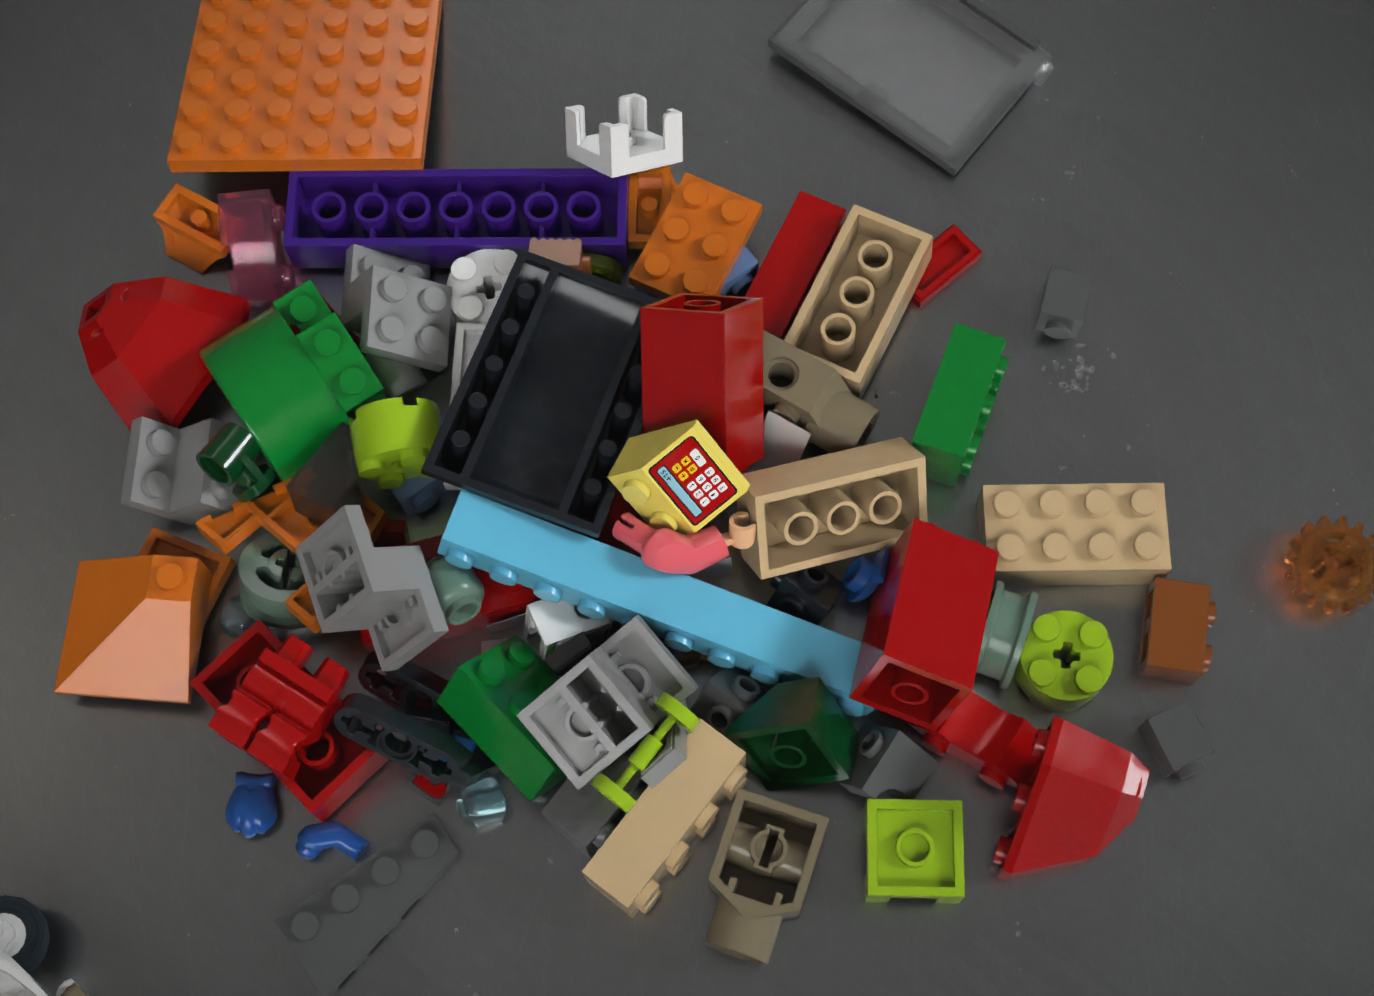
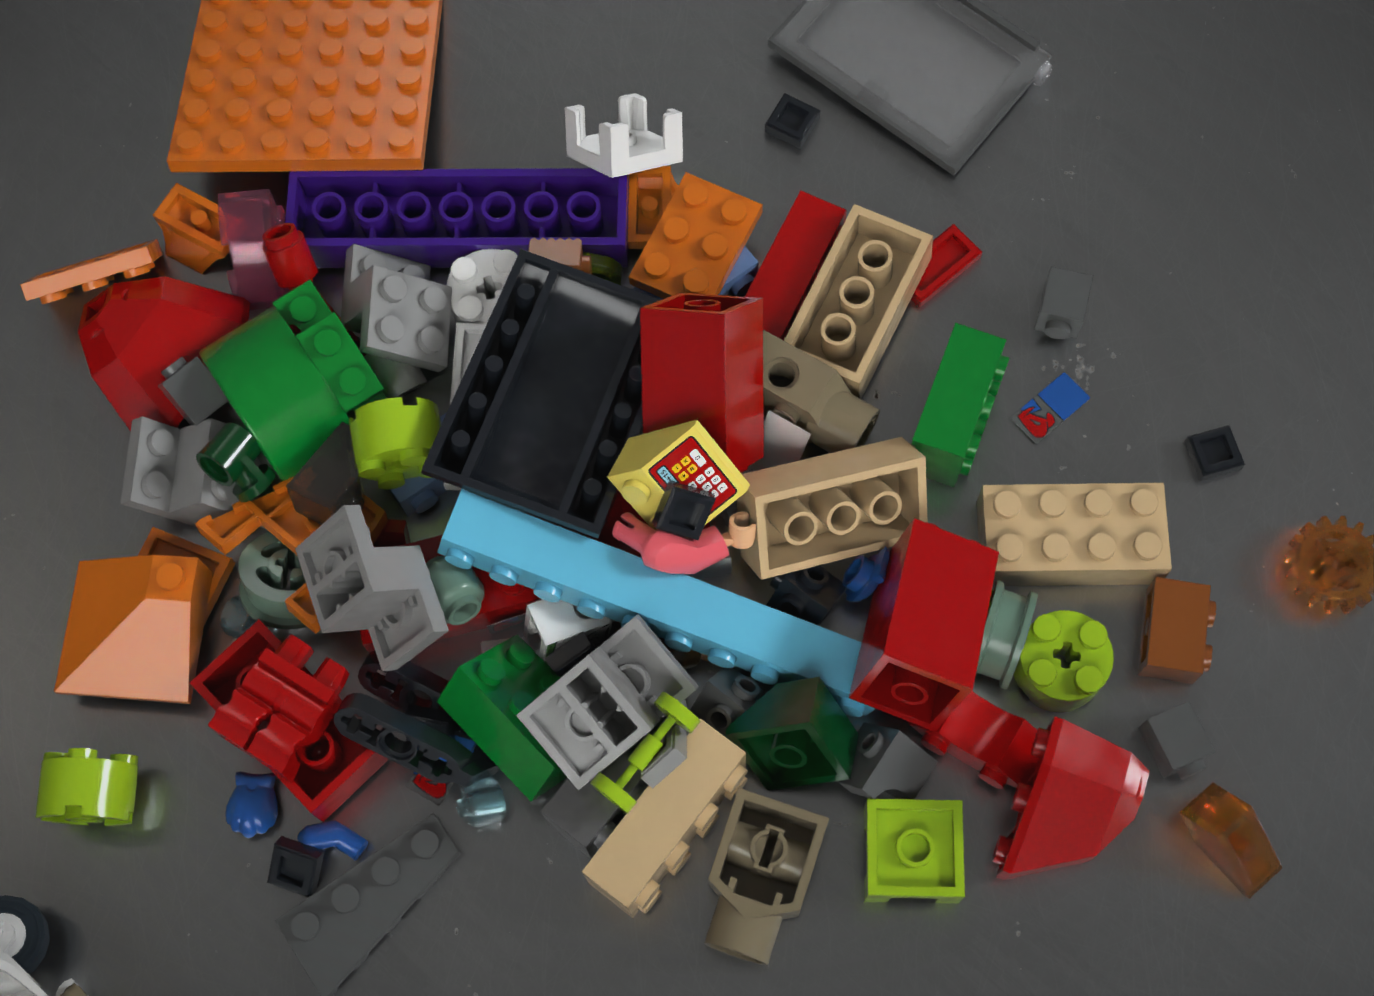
none -> orange plate [20,238,163,304]
none -> lime brick [35,748,139,826]
none -> dark grey brick [158,357,228,426]
none -> red brick [262,223,318,291]
none -> black tile [267,836,324,897]
none -> black tile [652,480,716,540]
none -> black tile [765,93,821,149]
none -> sticker [1011,372,1090,444]
none -> clear orange slope [1179,783,1283,899]
none -> black tile [1184,425,1245,481]

